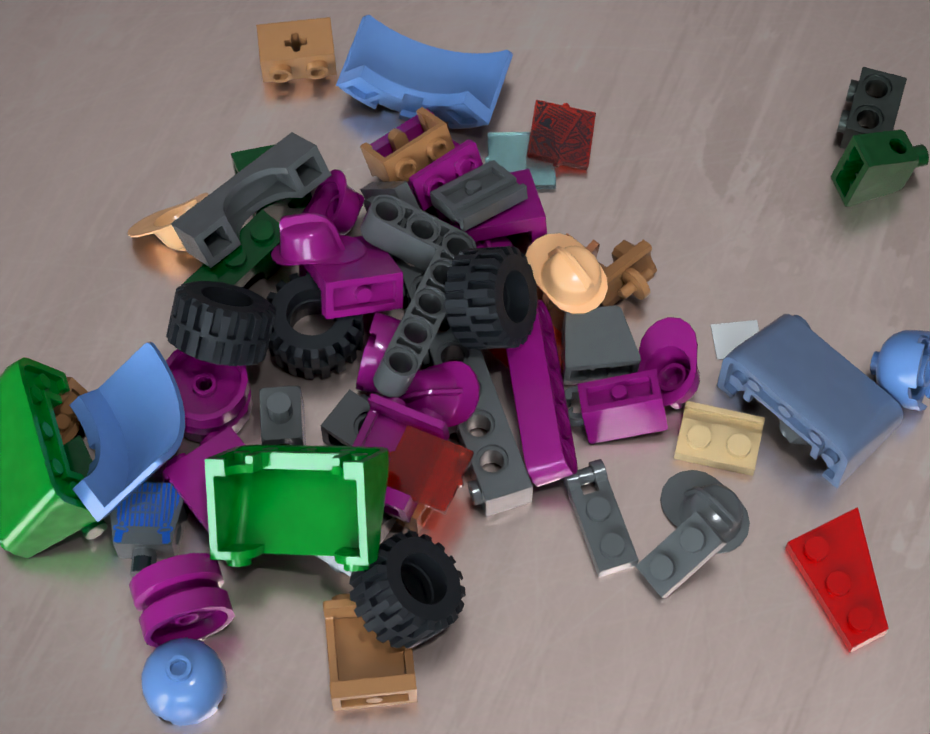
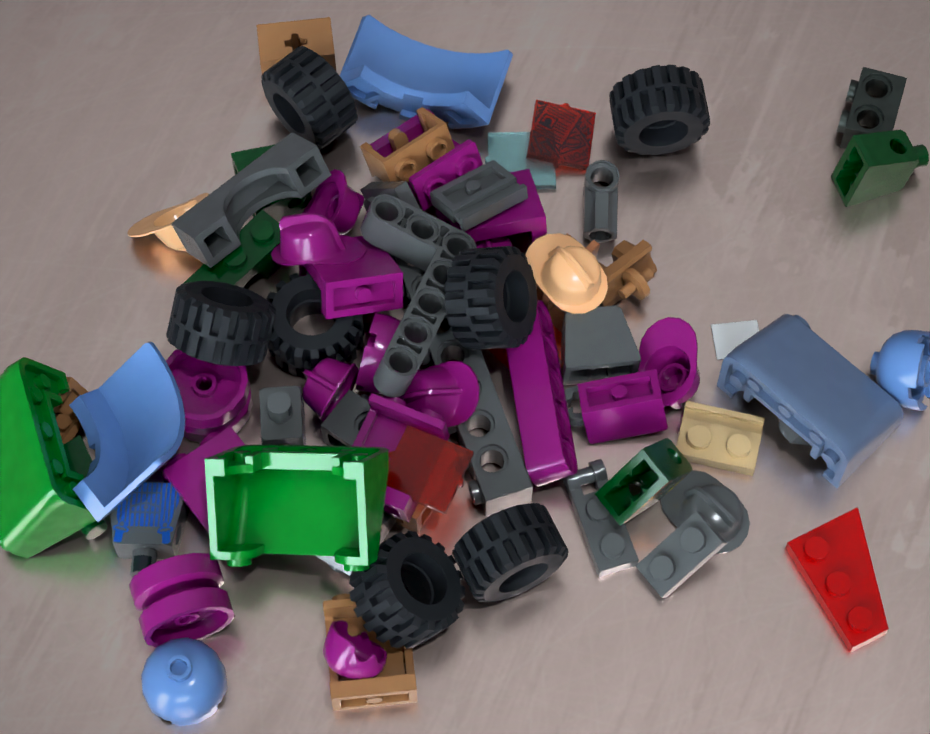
none -> black tyre [261,46,358,151]
none -> magenta piece [302,358,359,422]
none -> magenta hair [323,620,387,679]
none -> black tyre [452,503,569,602]
none -> dark grey piece [583,160,620,243]
none -> dark green torso [595,438,693,526]
none -> black tyre [609,65,710,155]

